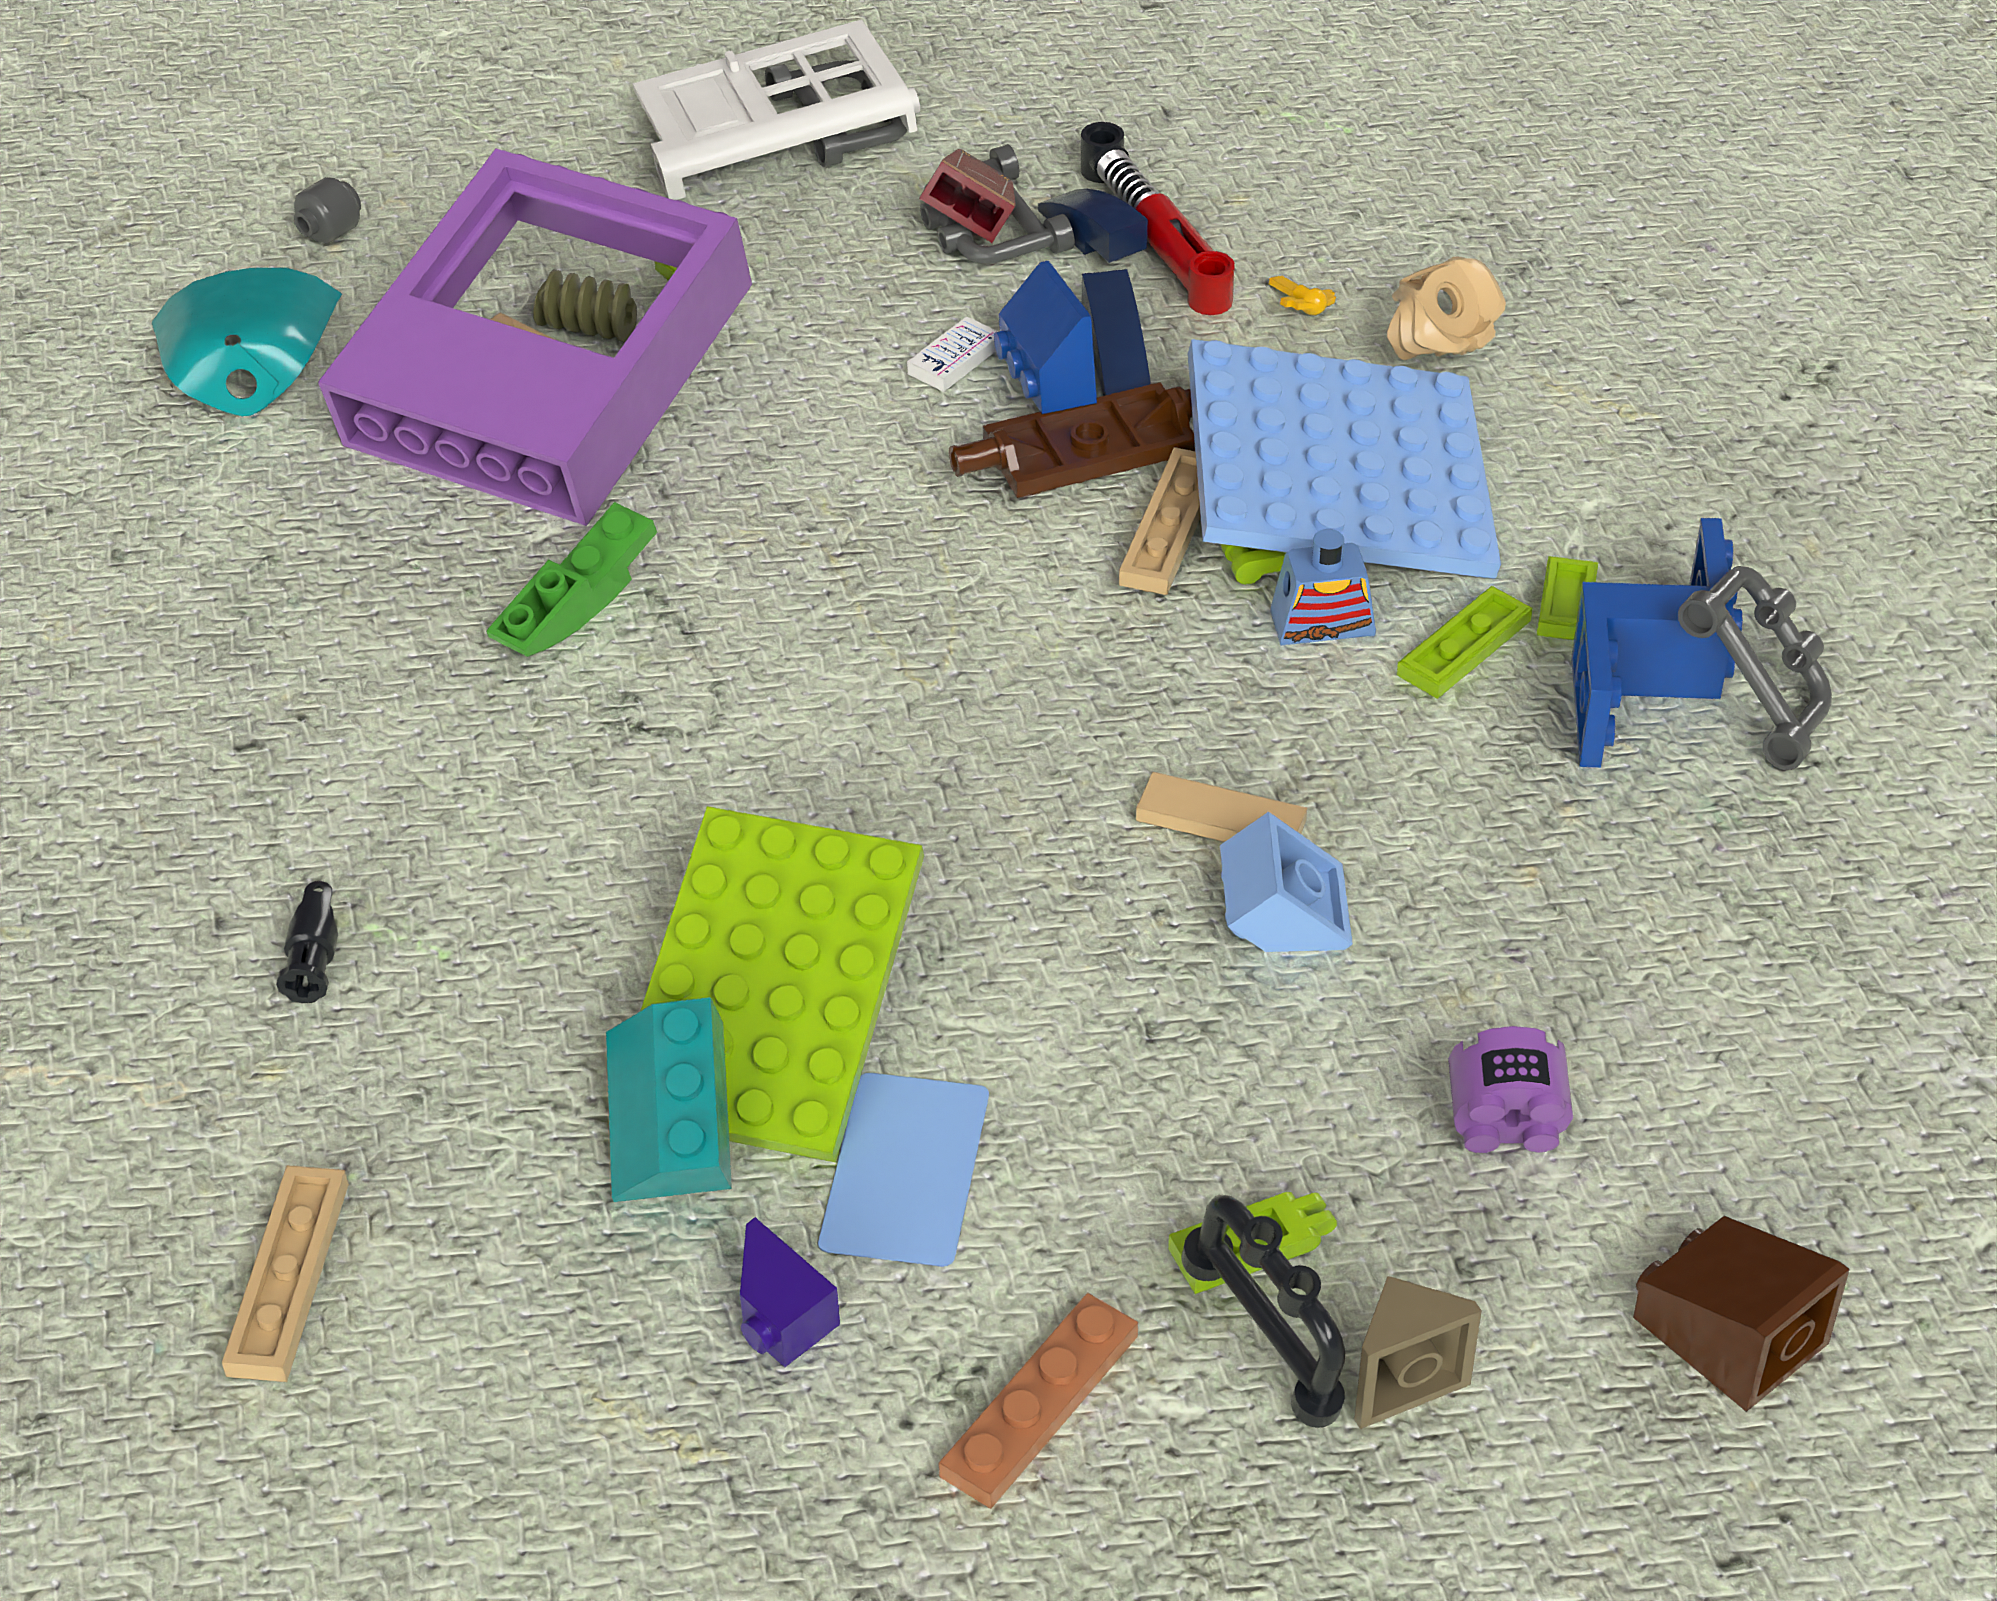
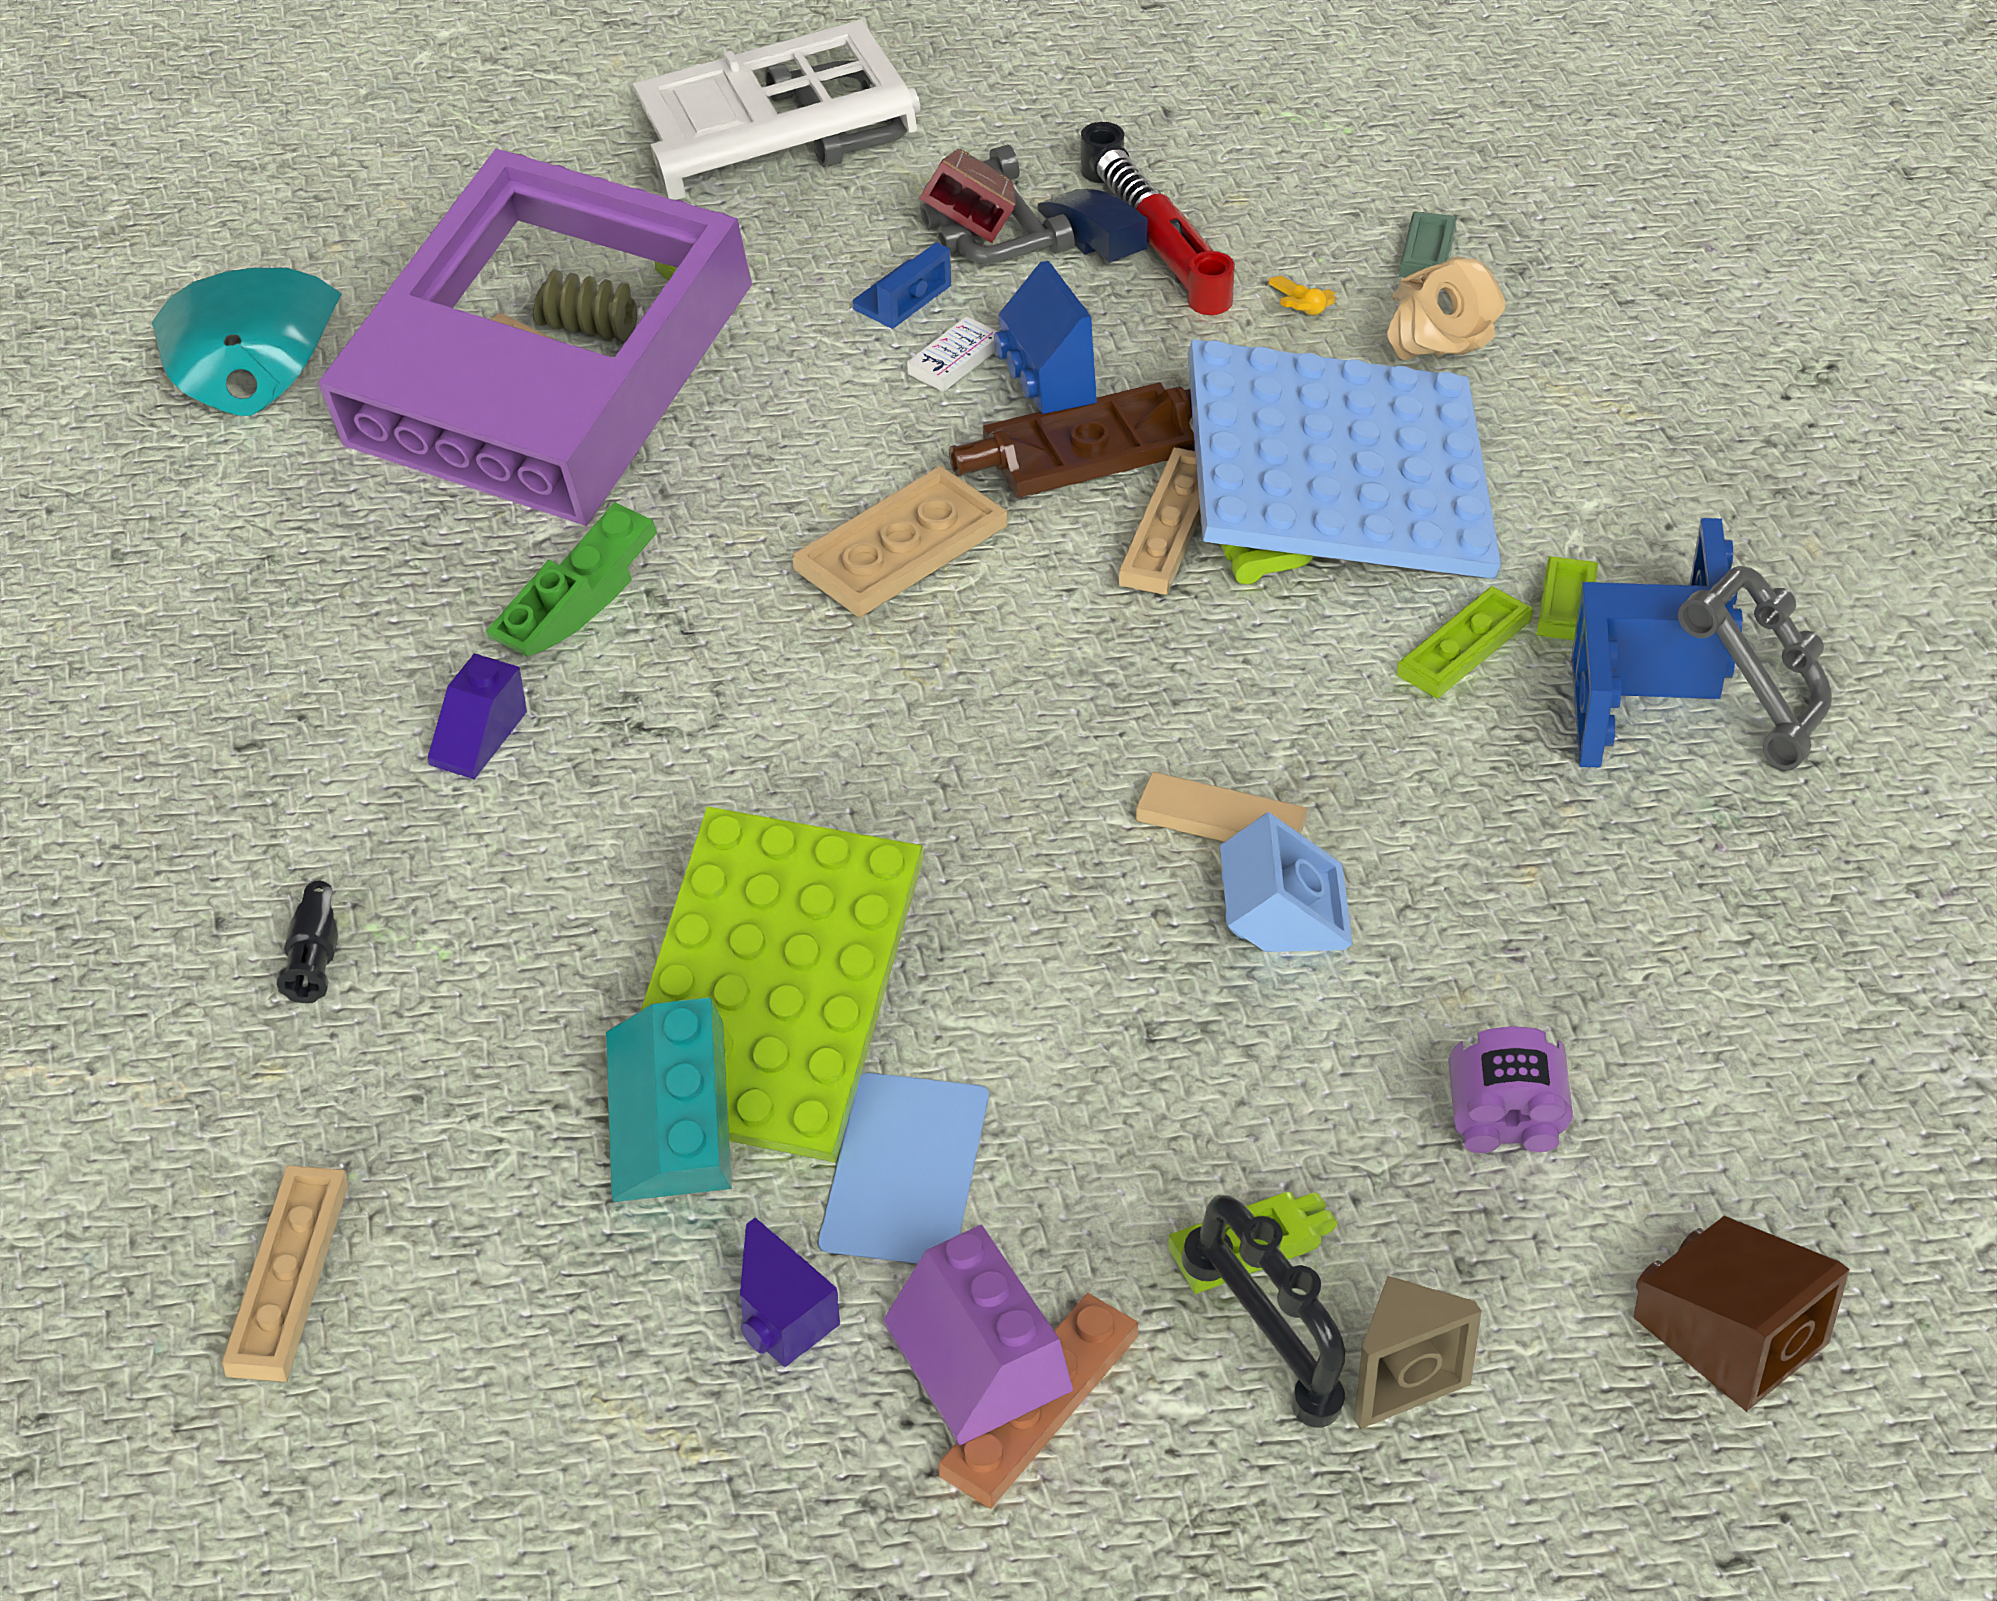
dark grey head [294,177,361,244] -> none
dark blue slope [1082,269,1151,396] -> none
medium blue torso [1270,529,1376,646] -> none
none -> dark purple slope [428,653,527,780]
none -> tan plate [793,465,1007,618]
none -> blue panel [853,242,951,329]
none -> medium lavender slope [883,1224,1073,1446]
none -> sand green tile [1399,211,1457,277]

